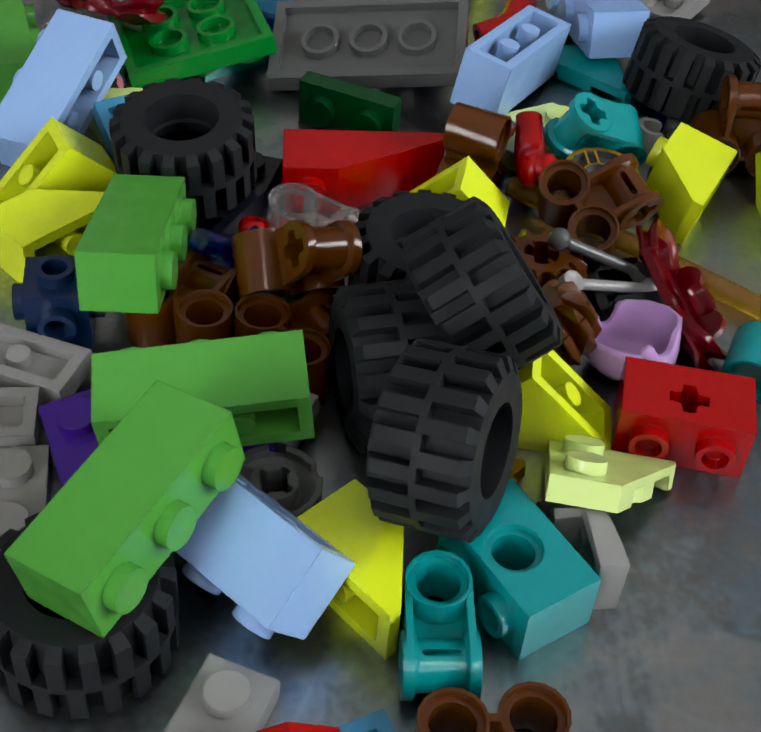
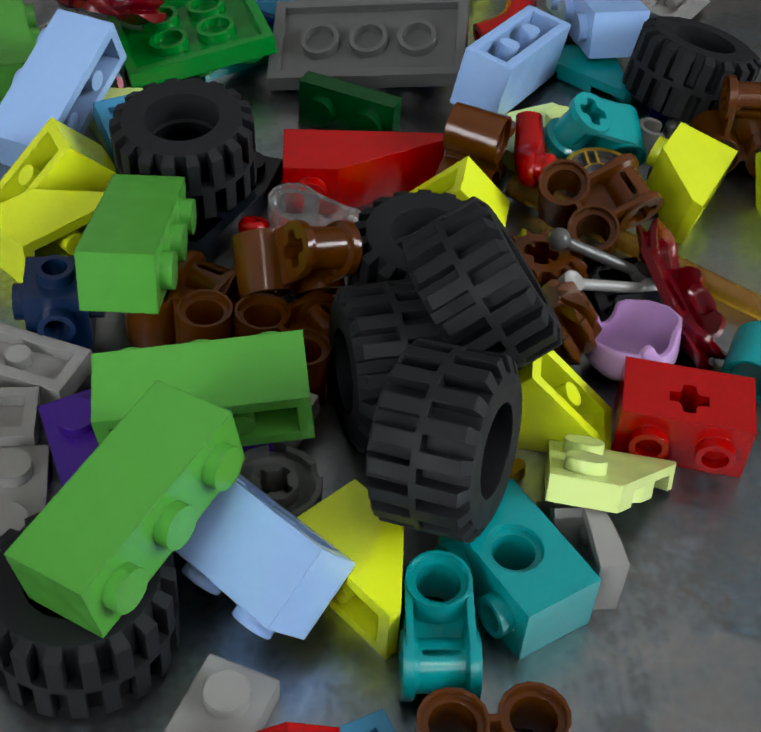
clear blue bar [189,226,259,269] -> none

